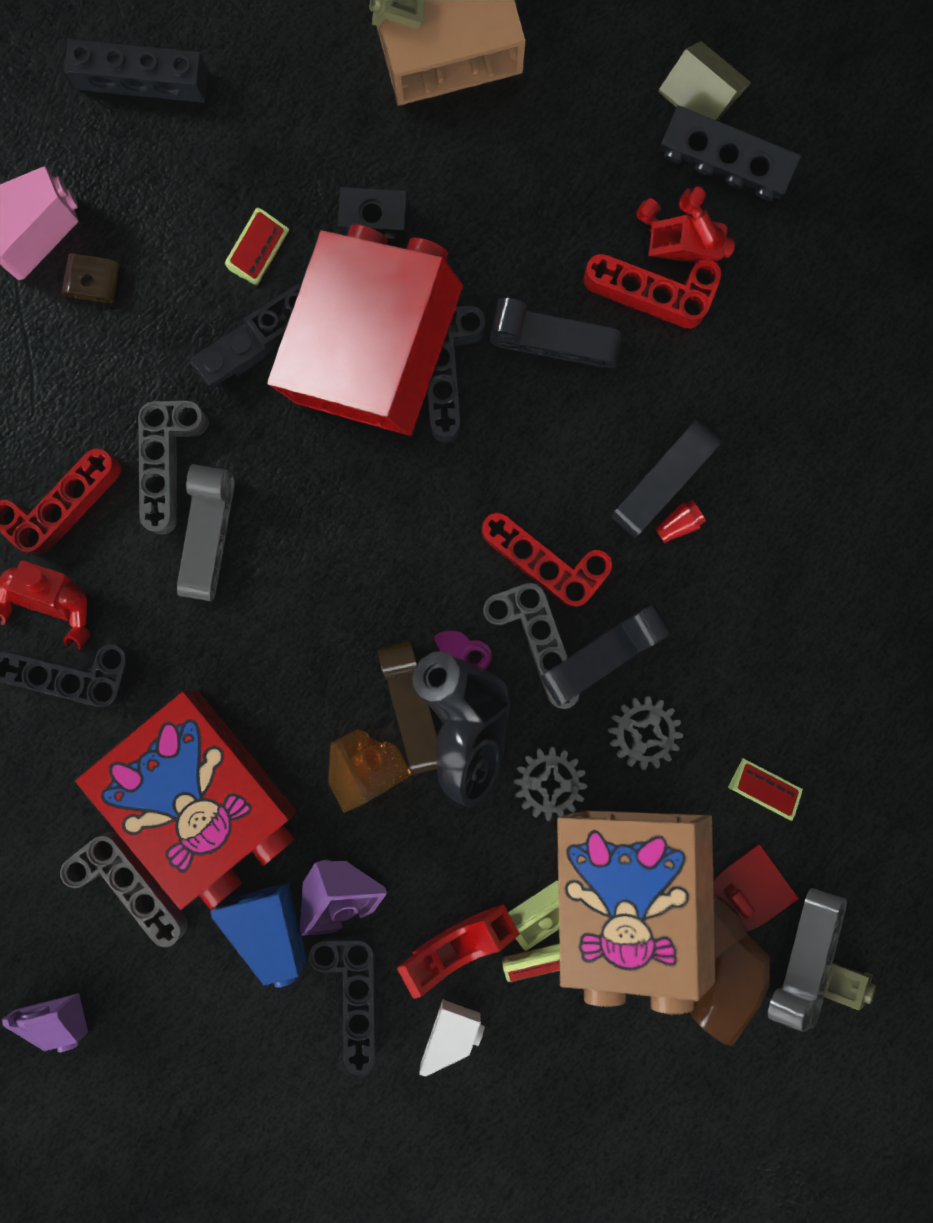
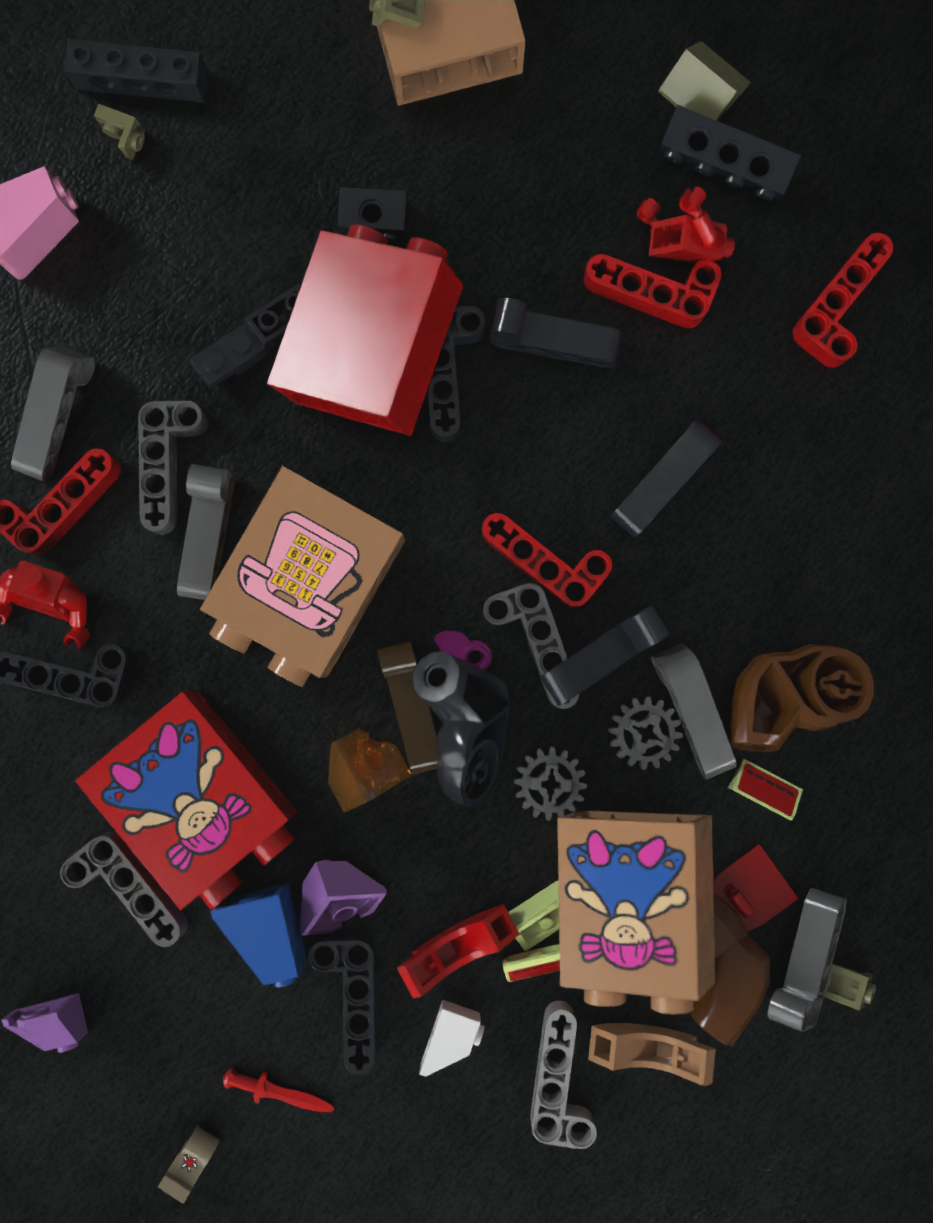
dark brown piece [61,253,120,303] -> none
red slope [225,207,290,286] -> none
red cone [654,499,706,543] -> none
none -> dark grey beam [11,346,95,482]
none -> olive bracket [94,104,145,160]
none -> dark tan leg [158,1126,220,1204]
none -> medium nougat brick [200,466,406,687]
none -> red sword [223,1068,334,1112]
none -> light grey beam [530,1001,597,1149]
none -> medium nougat arch [588,1023,716,1086]
none -> dark grey beam [651,642,737,780]
none -> reddish brown piece [728,644,874,752]
none -> red beam [793,233,893,368]

